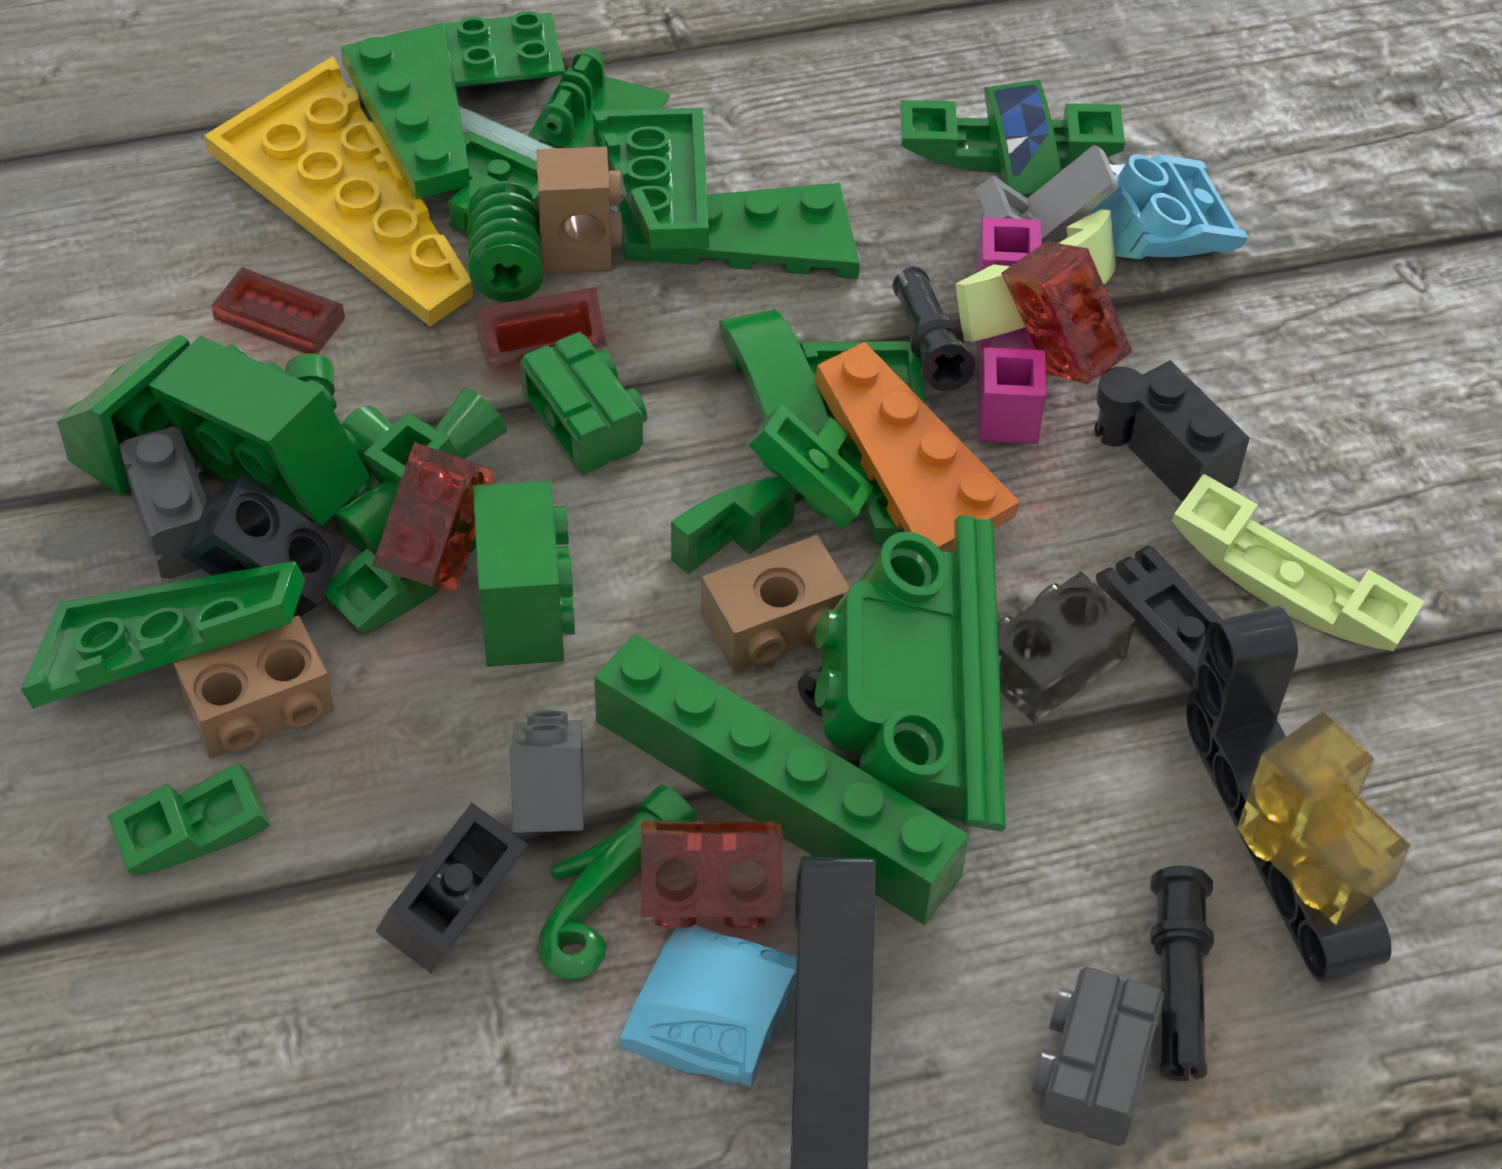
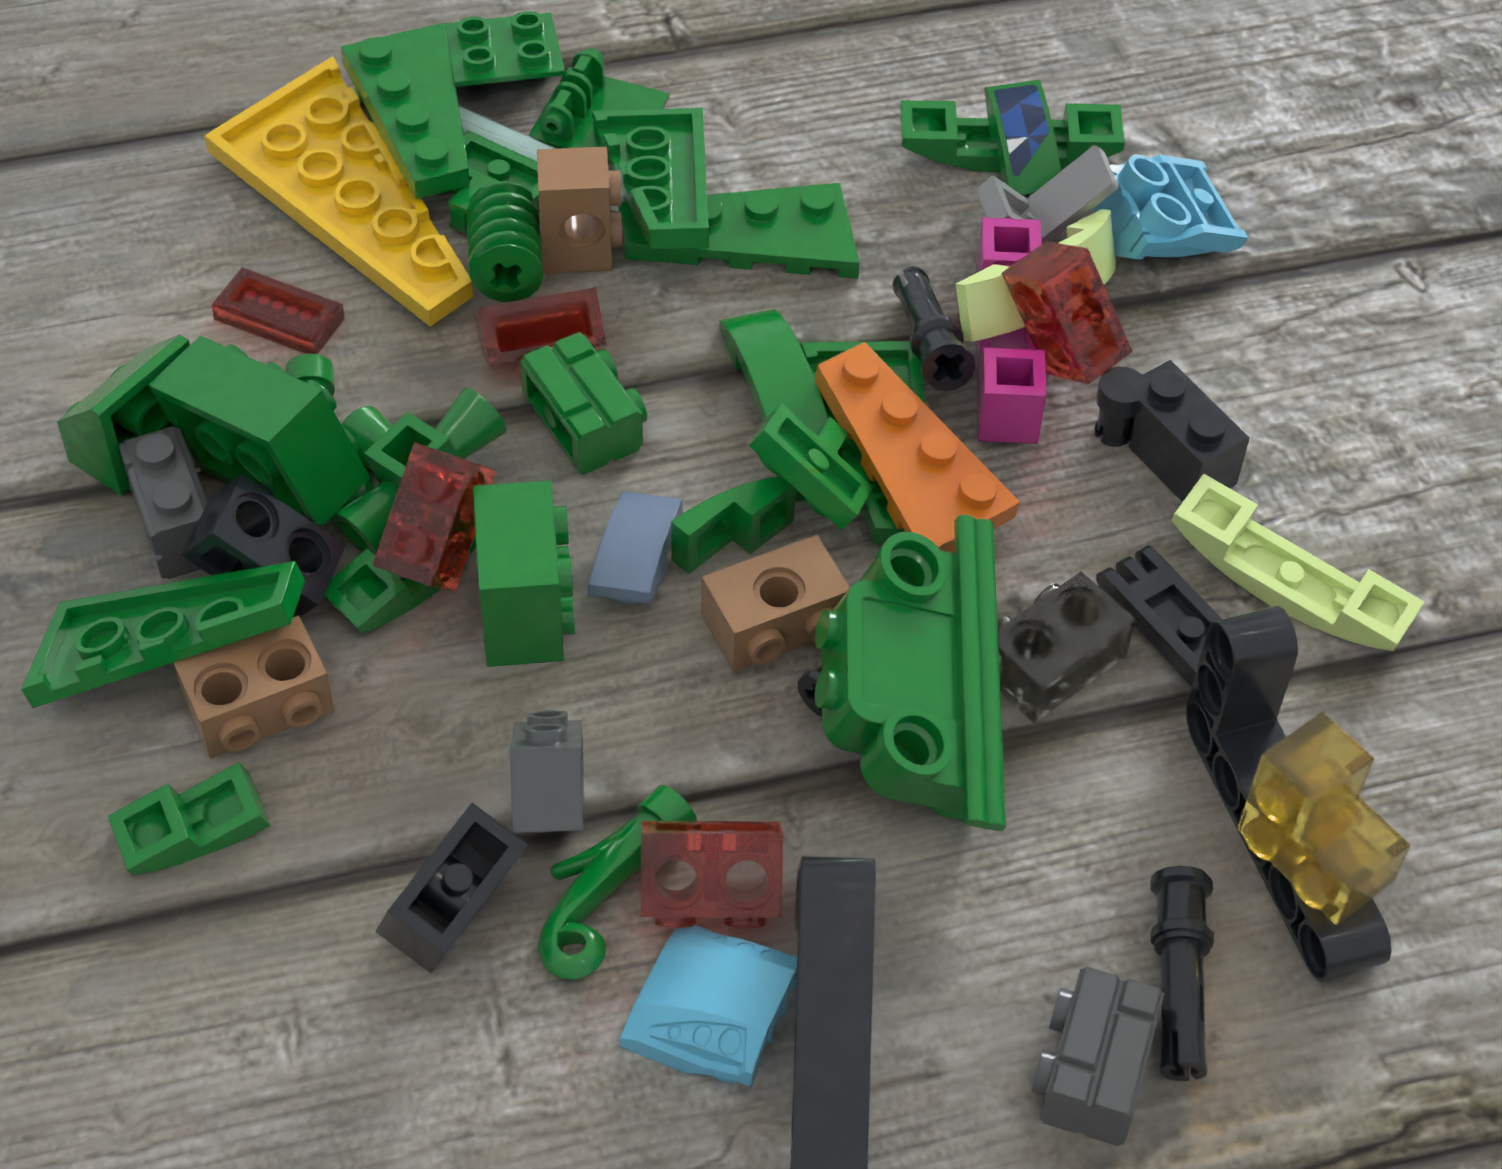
green brick [594,633,969,925] -> none
none -> sand blue slope [588,492,683,604]

